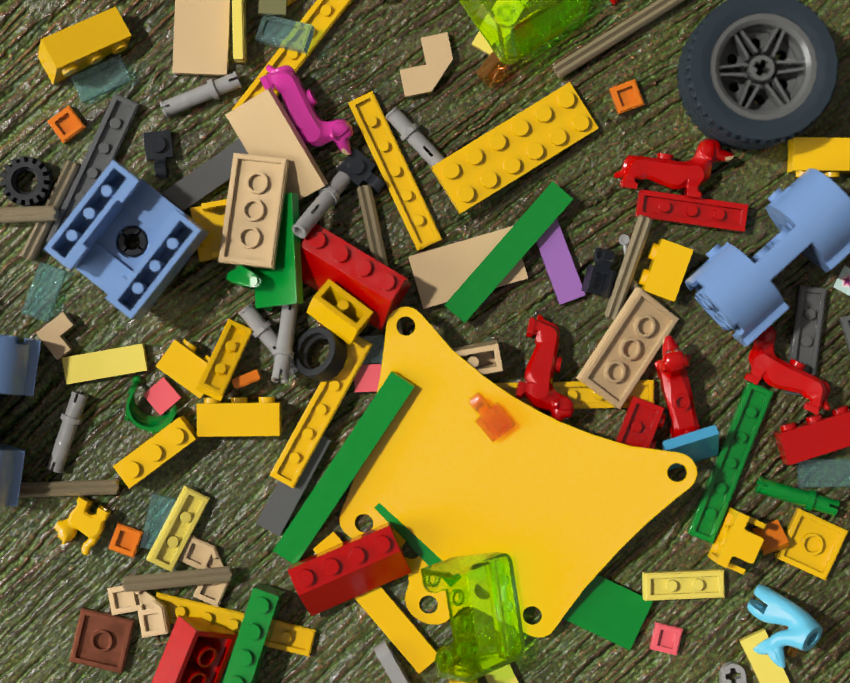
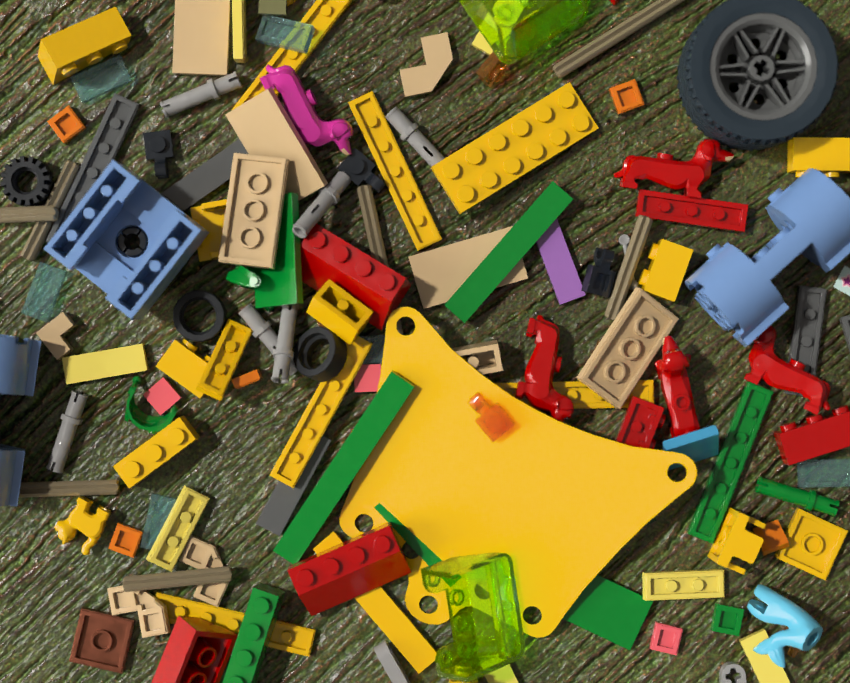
yellow brick [197,397,282,437] -> none
none -> black tyre [173,290,227,342]
none -> green plate [710,603,744,636]

